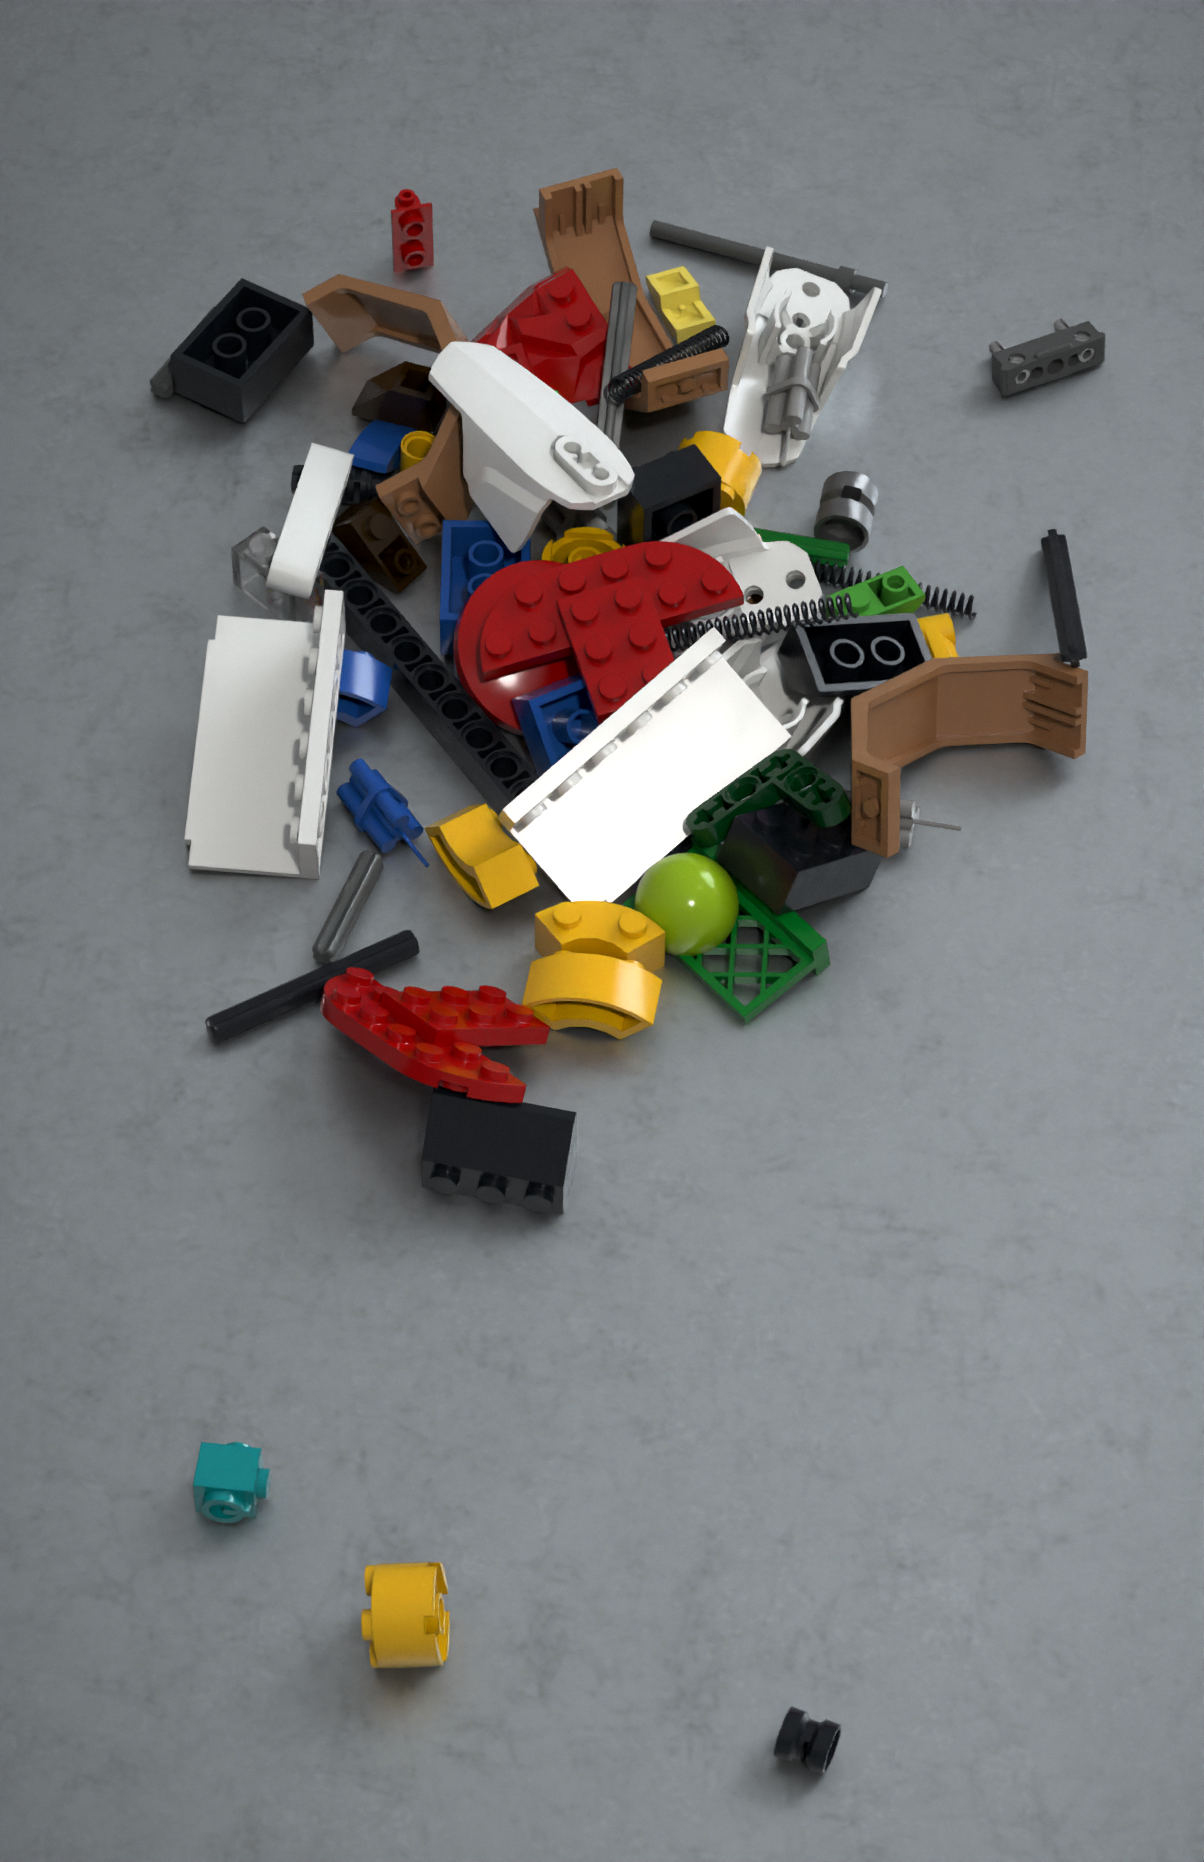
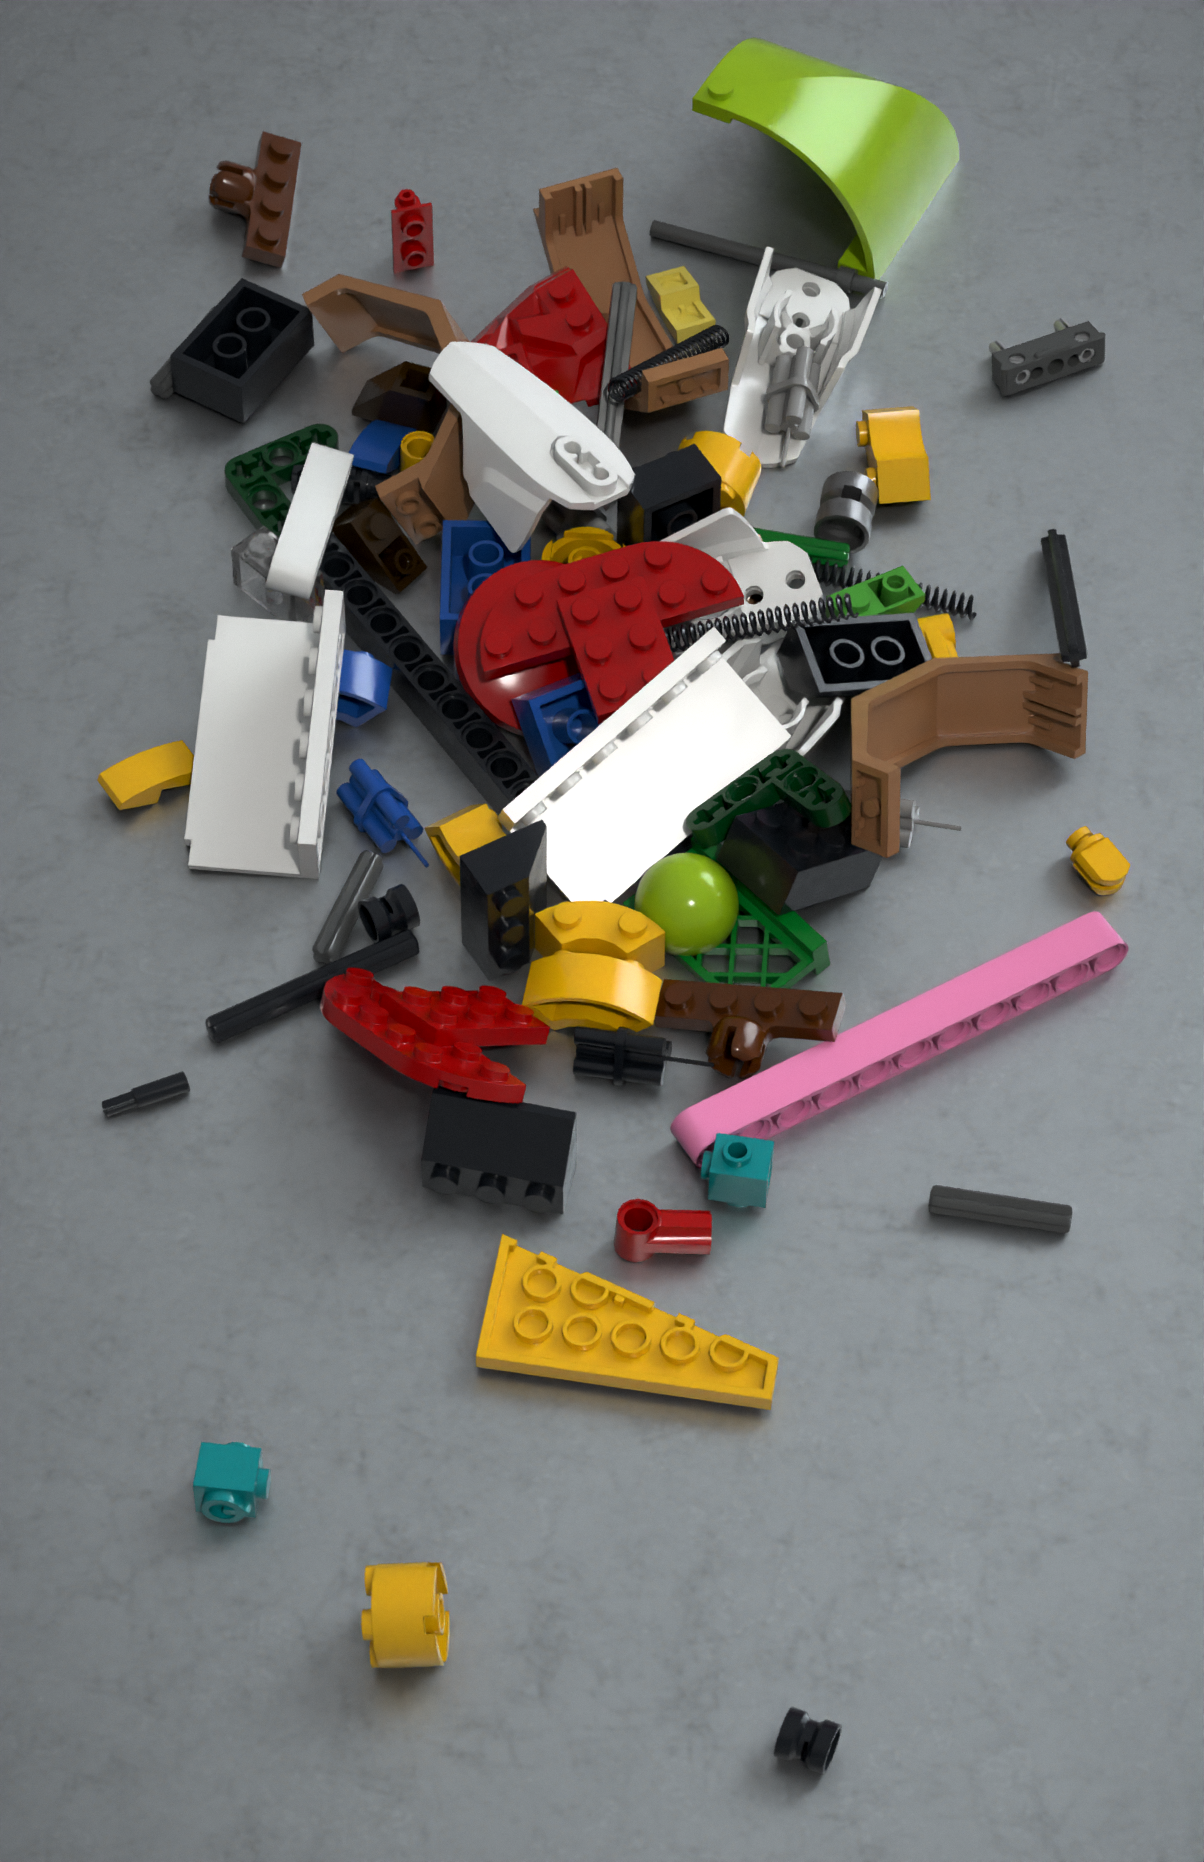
none -> yellow slope [97,740,194,810]
none -> black pin [102,1071,190,1117]
none -> reddish brown plate [208,131,302,268]
none -> dark green beam [224,424,339,546]
none -> black wheel [358,884,420,943]
none -> black slope [459,819,547,981]
none -> yellow wing [476,1234,779,1410]
none -> black piece [573,1026,715,1086]
none -> red piece [614,1199,712,1262]
none -> reddish brown plate [654,979,847,1079]
none -> bright pink beam [670,911,1128,1169]
none -> lime panel [692,37,959,280]
none -> teal brick [701,1133,774,1208]
none -> yellow brick [856,406,931,504]
none -> dark grey axle [928,1185,1073,1234]
none -> yellow arm [1066,826,1130,895]

